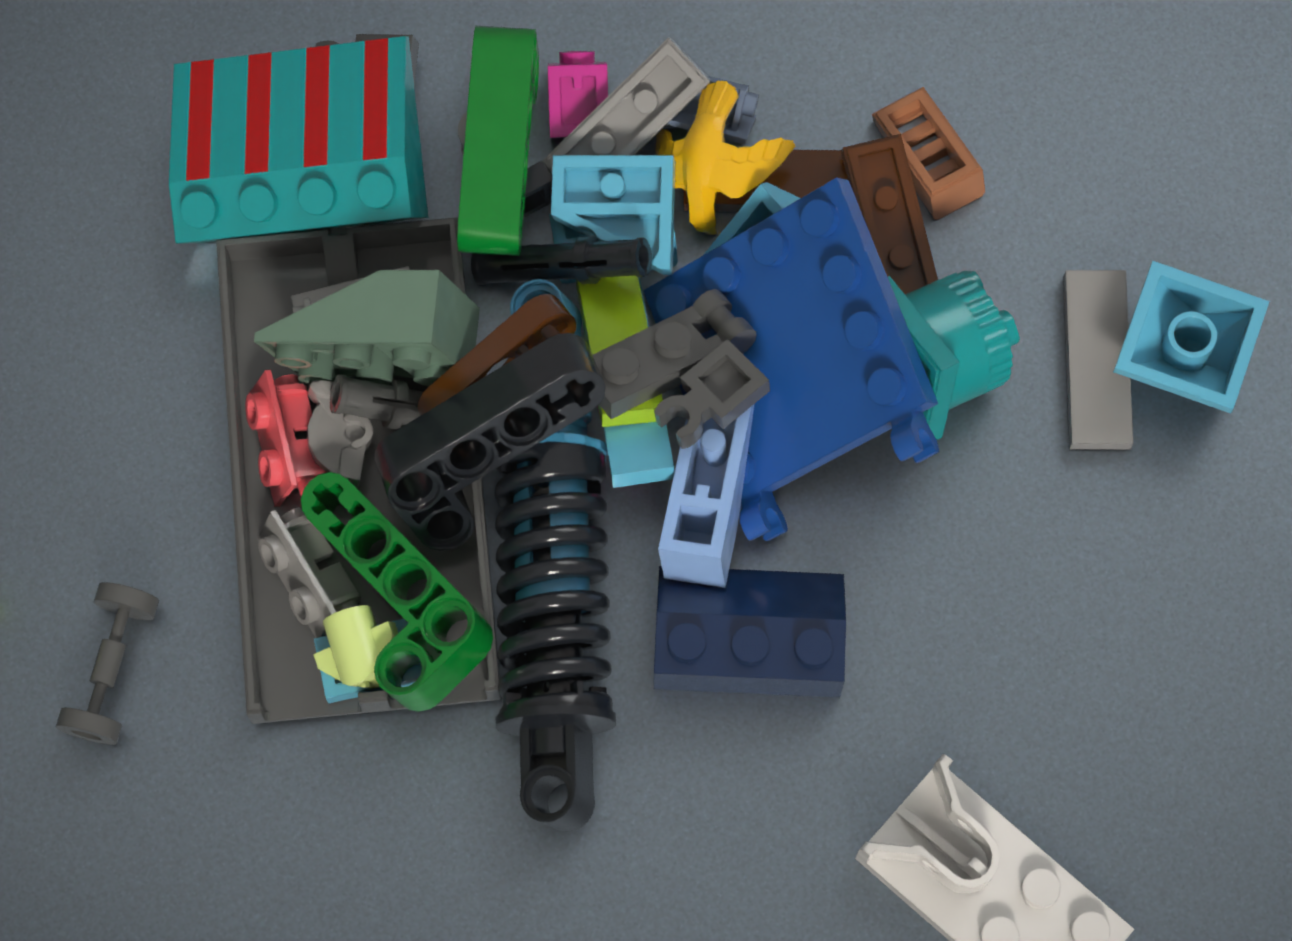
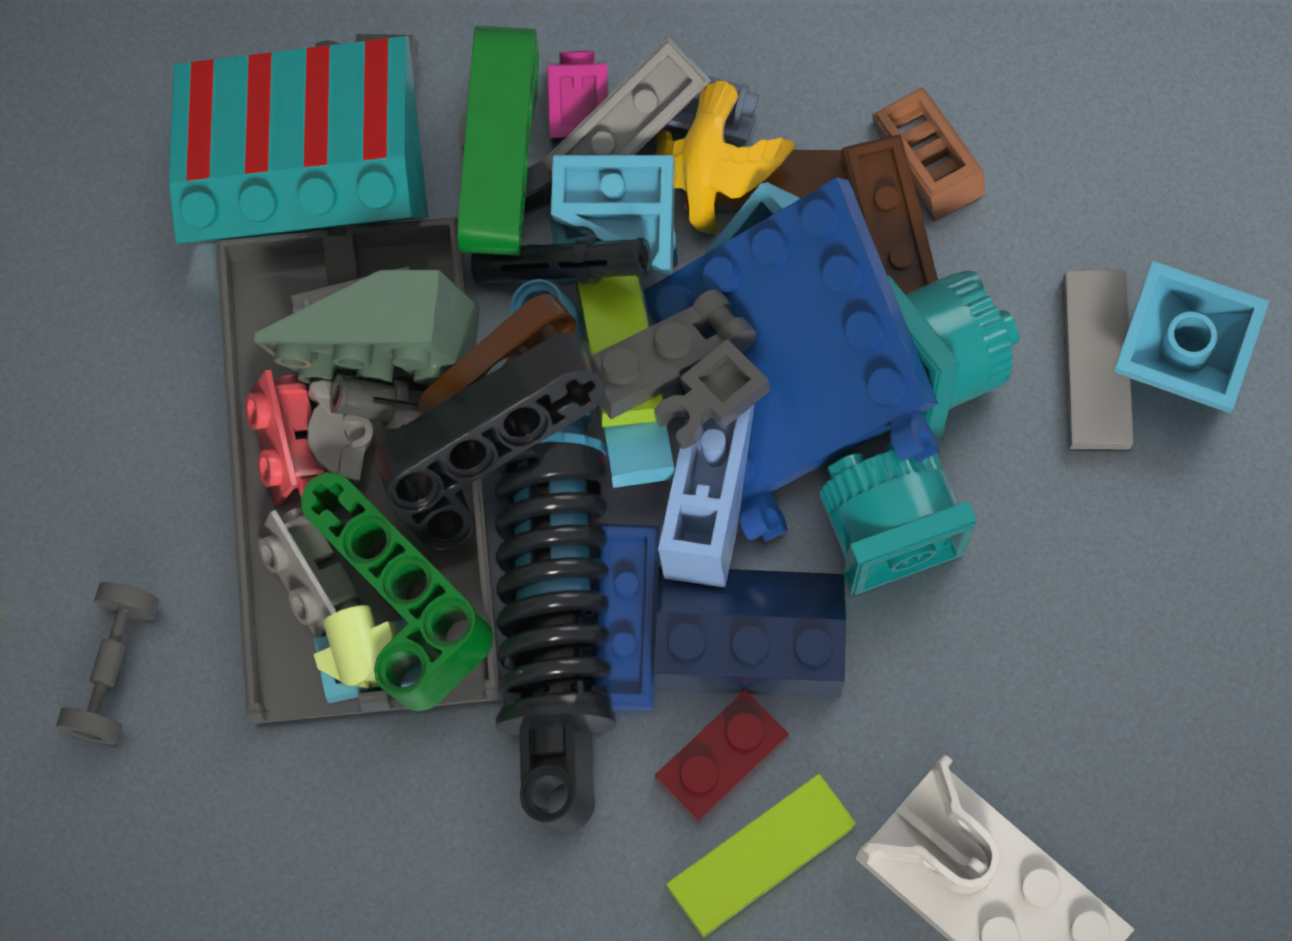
none -> blue tile [592,524,660,712]
none -> dark red plate [655,690,789,824]
none -> lime tile [666,774,857,938]
none -> teal piece [819,442,977,596]

